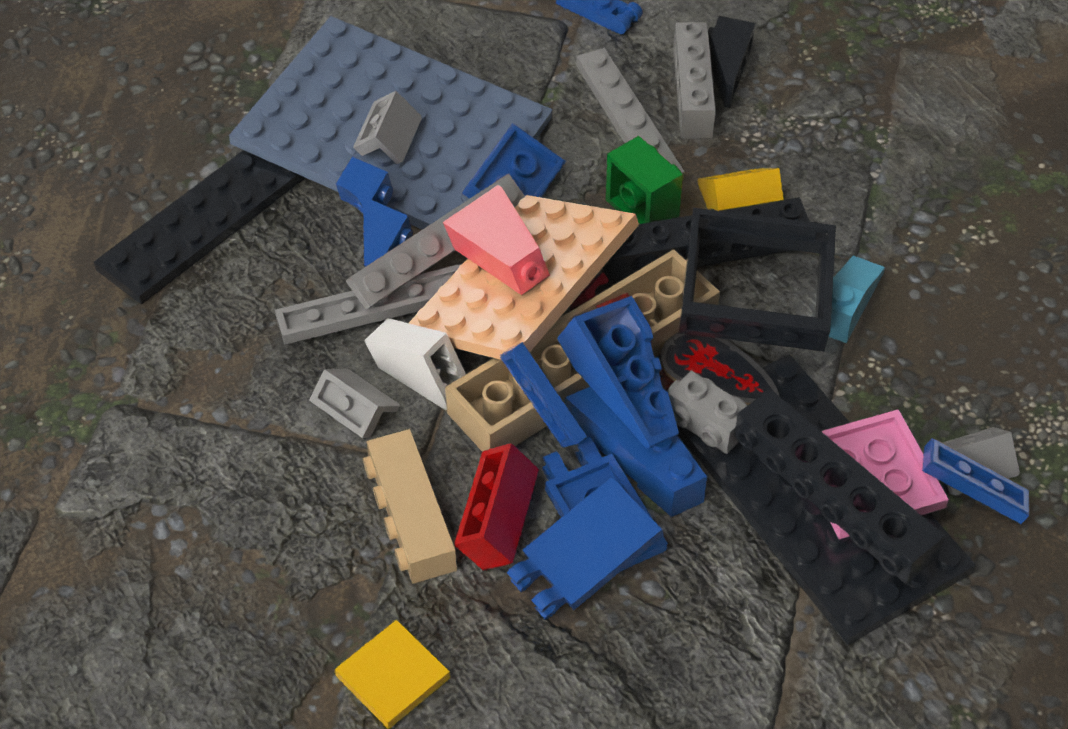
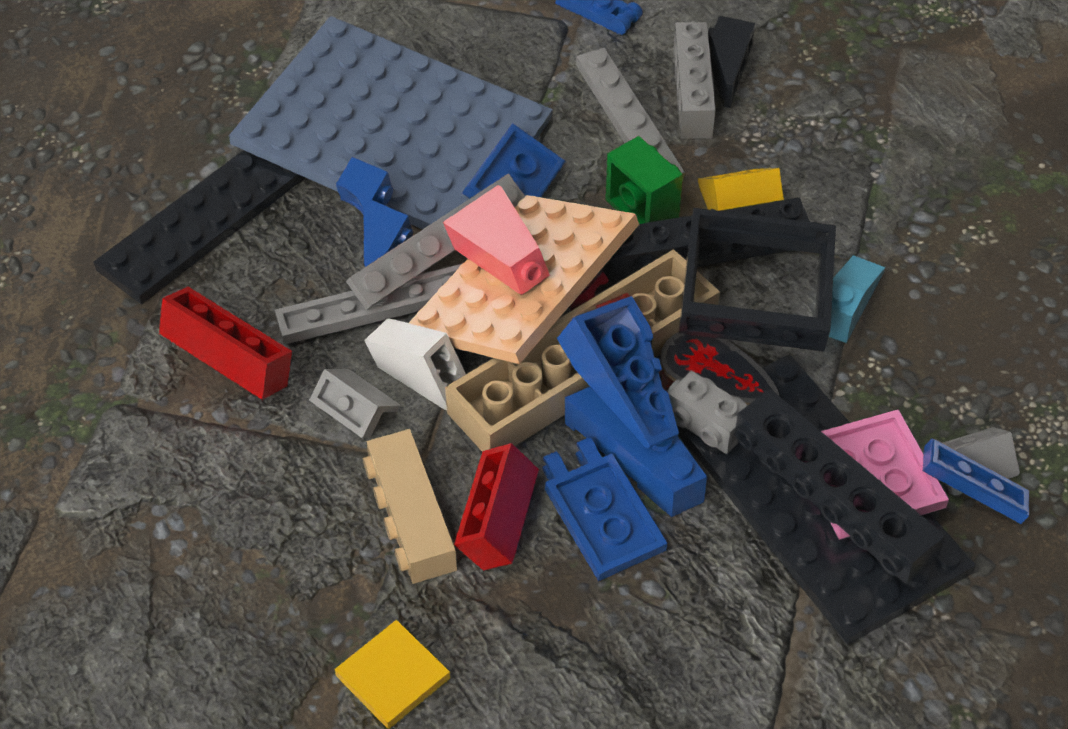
light grey panel [353,91,422,164] -> none
blue tile [500,342,587,448] -> none
blue tile [507,477,664,620] -> none
none -> red brick [159,287,292,400]

